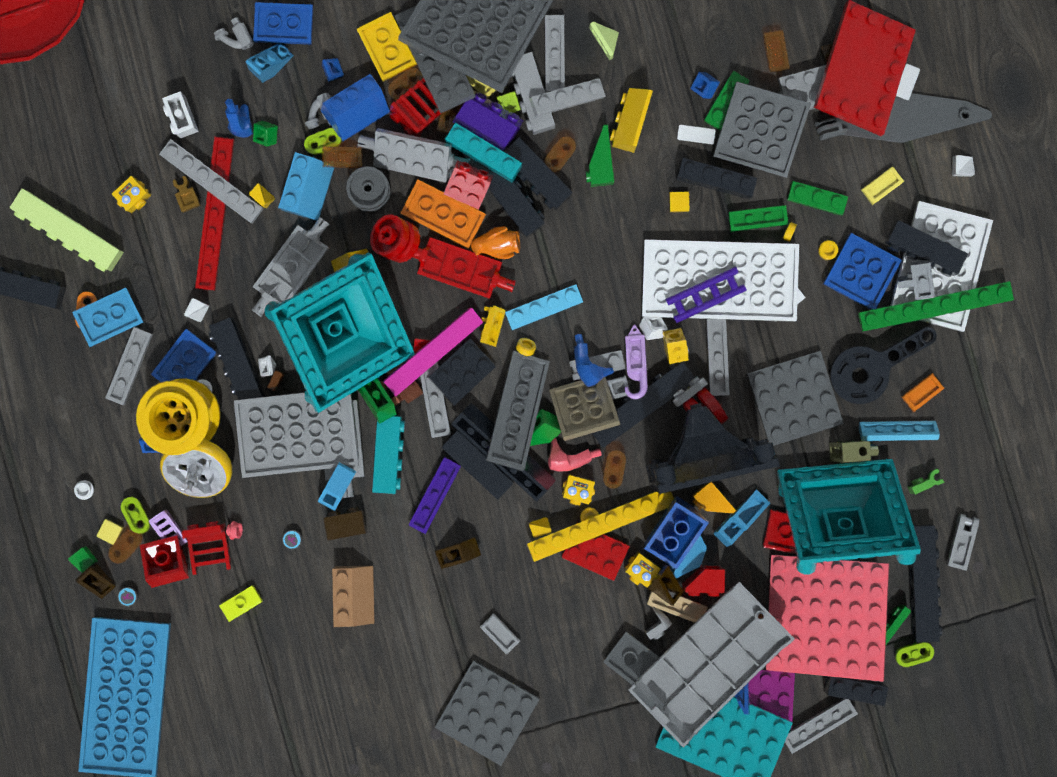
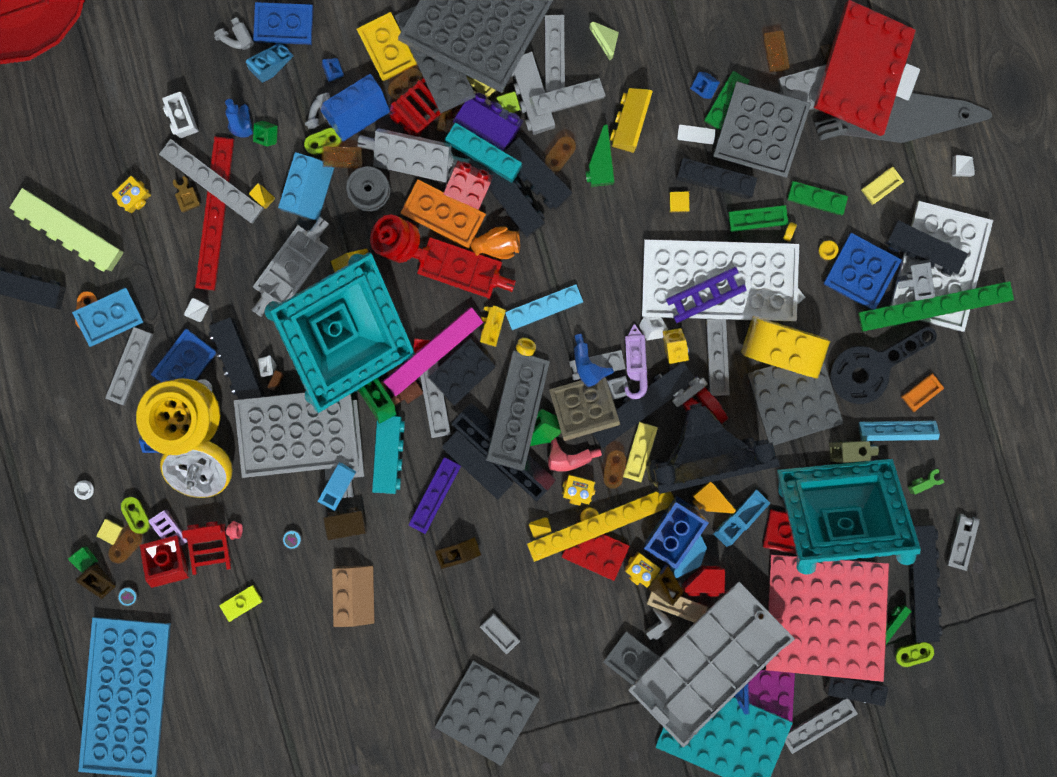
none -> light yellow tile [623,422,658,482]
none -> yellow brick [741,316,830,378]

